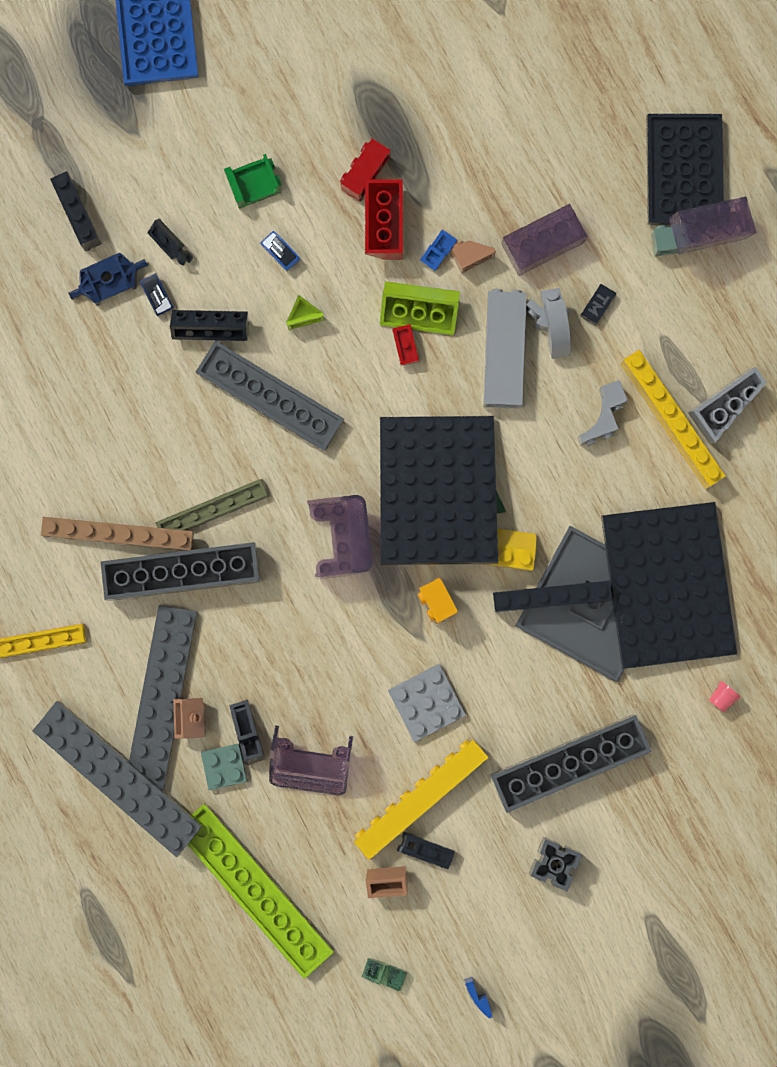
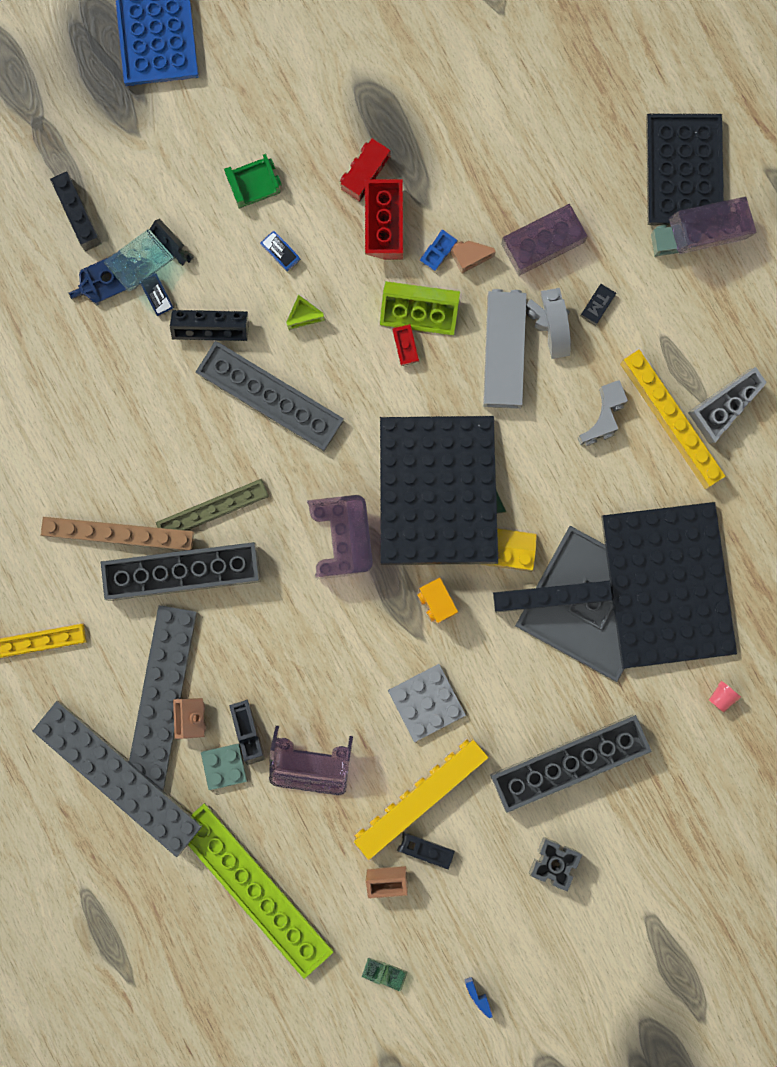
none -> clear light blue plate [104,229,173,292]

